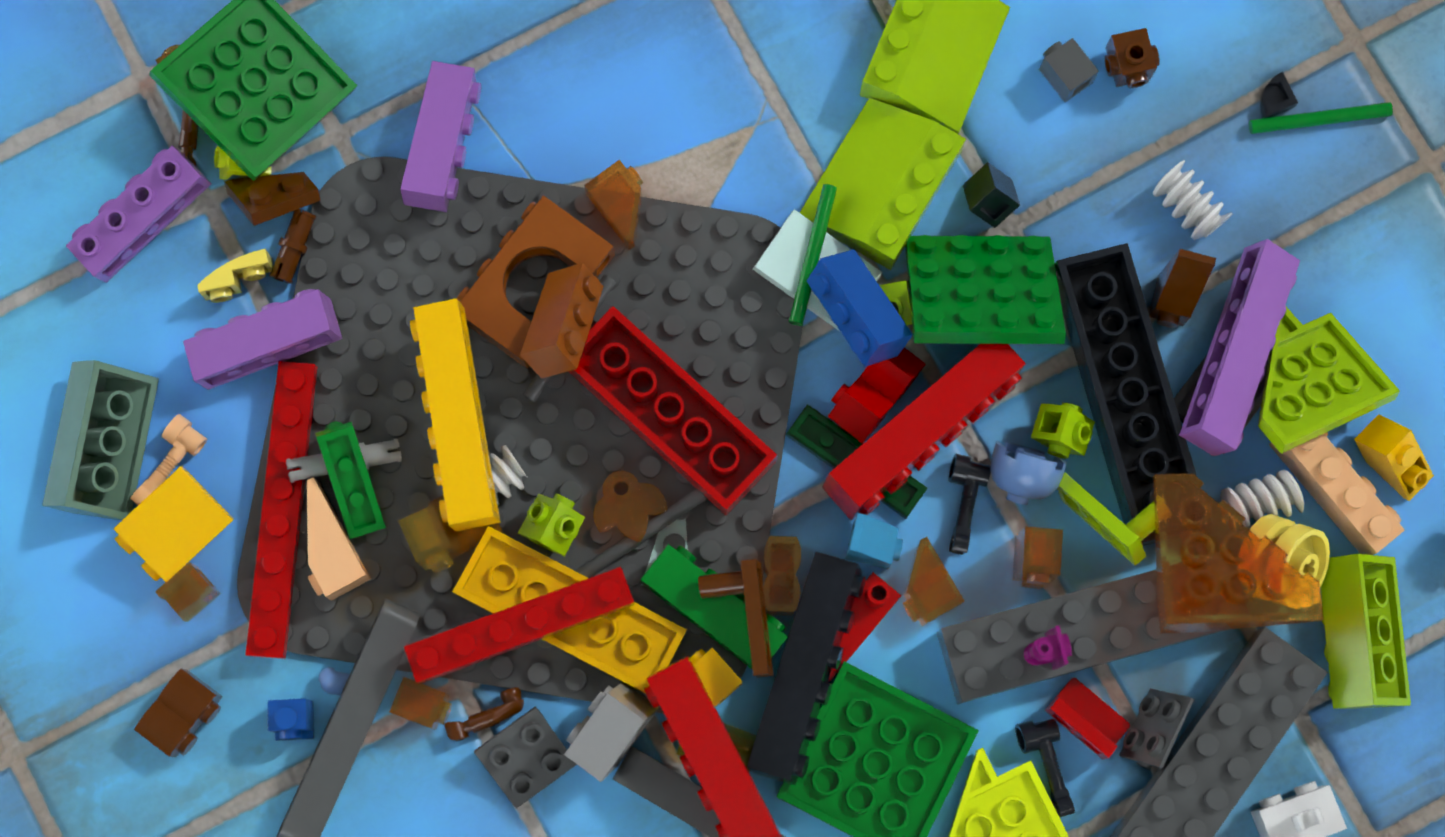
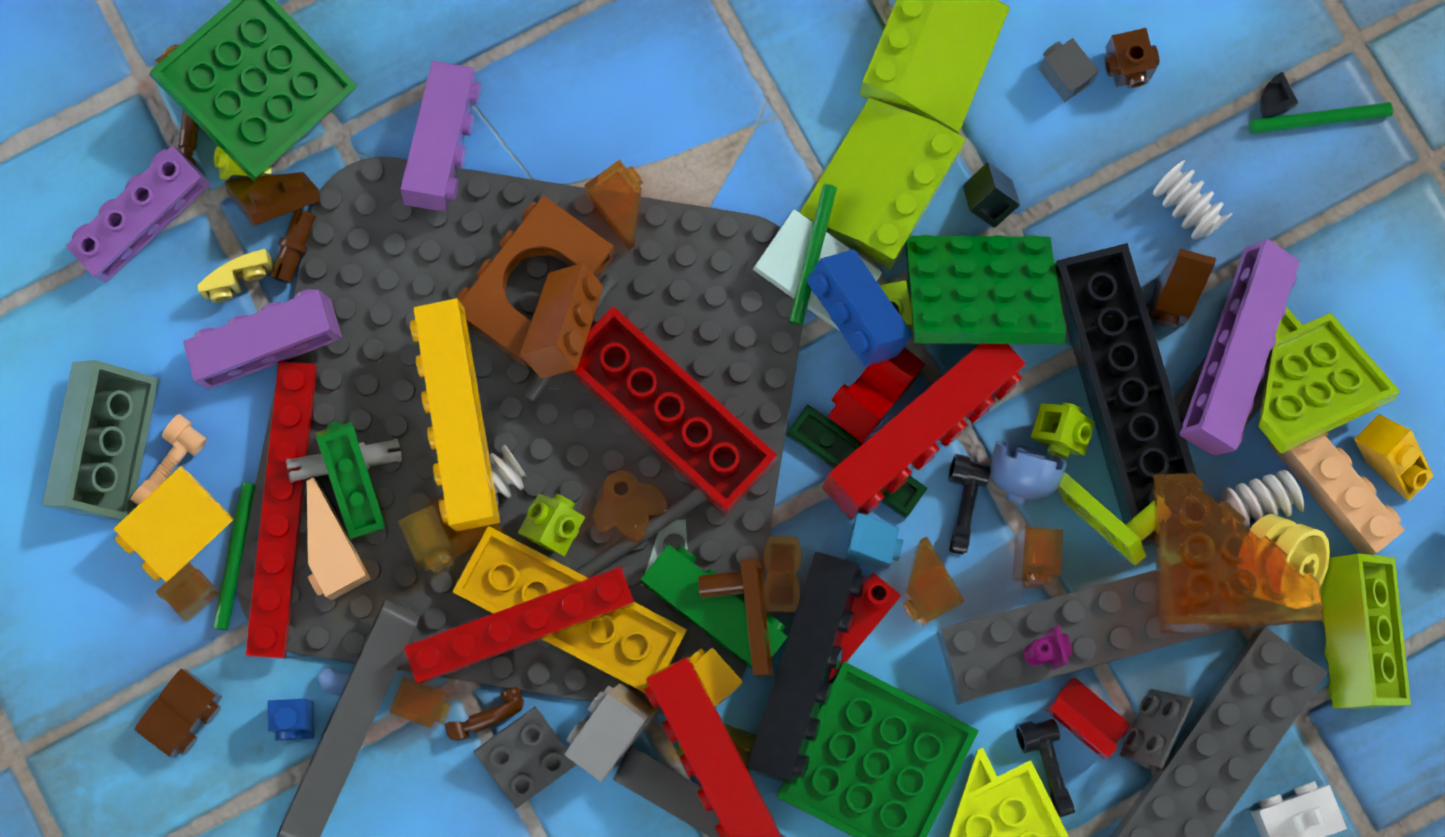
none -> green bar [213,482,256,631]

